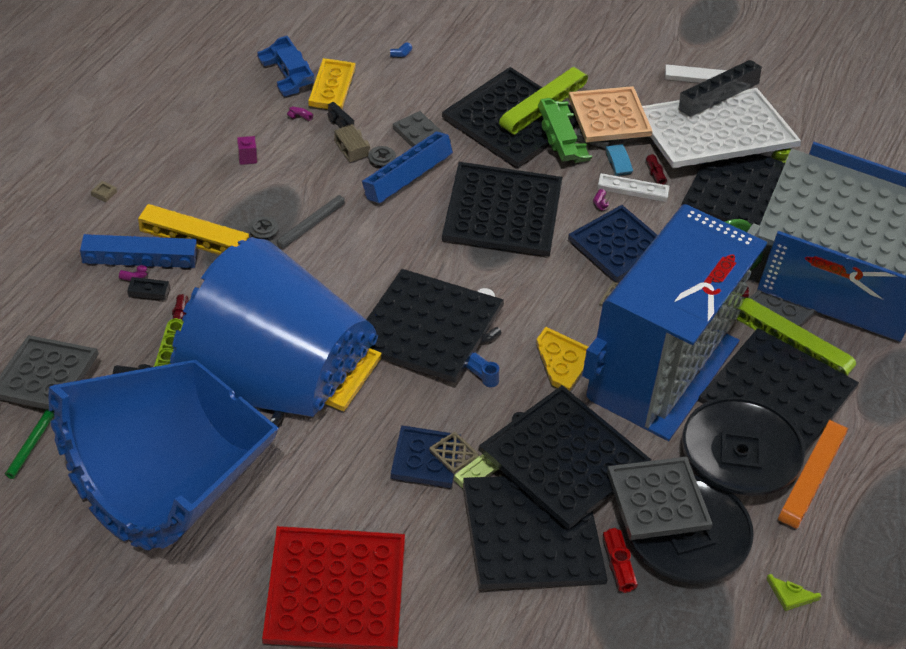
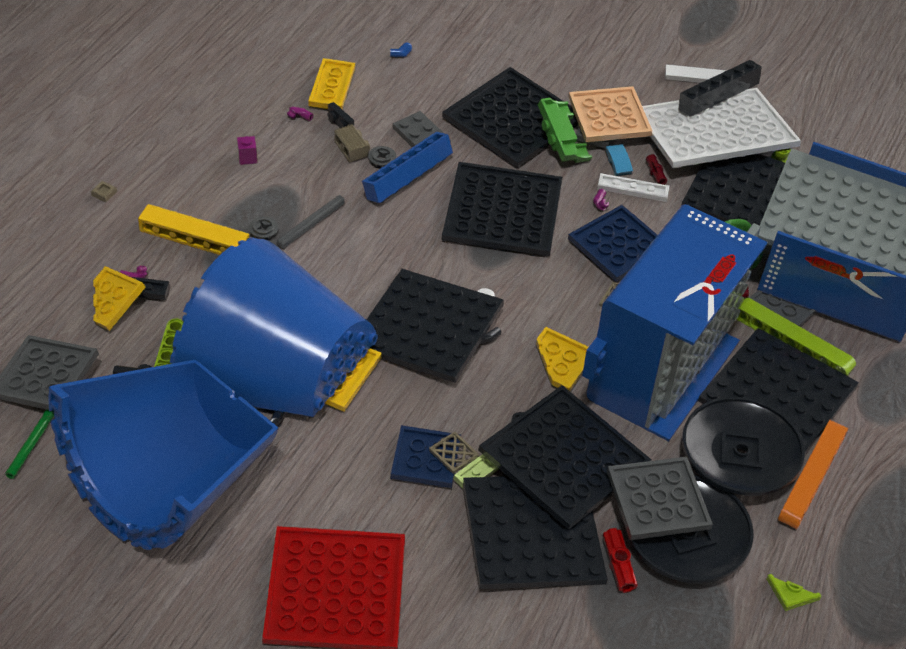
blue brick [80,234,197,268] -> none
dark red pin [172,294,189,320] -> none
blue bracket [257,36,314,97] -> none
blue piece [466,353,500,388] -> none
lime beam [499,67,588,134] -> none
none -> yellow plate [93,266,145,331]

